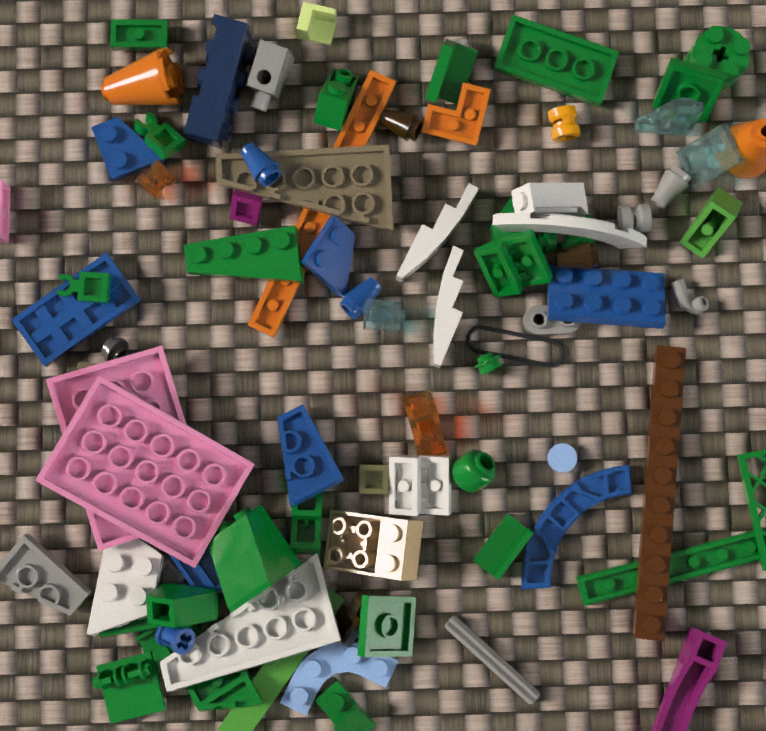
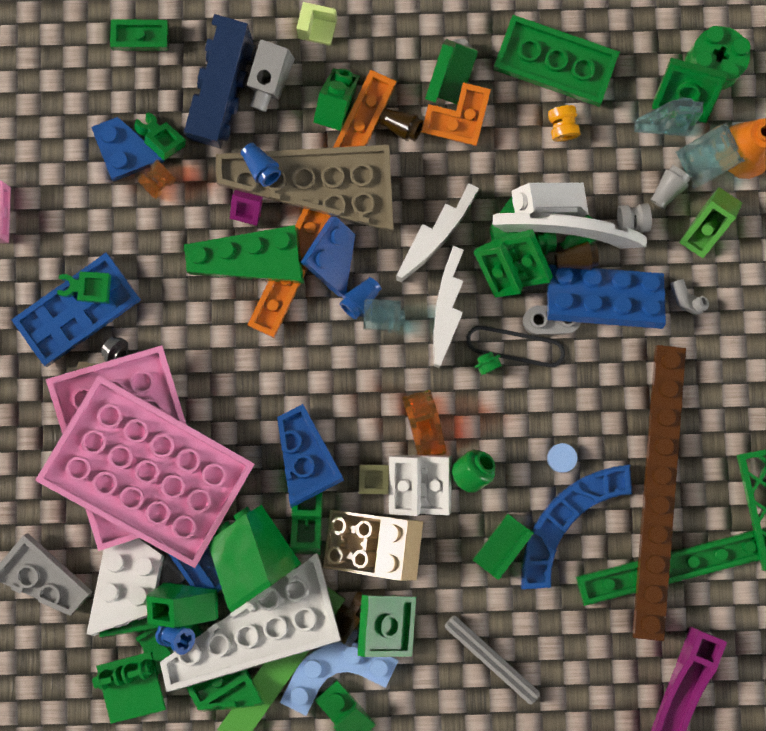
orange cone [101,47,185,106] -> none

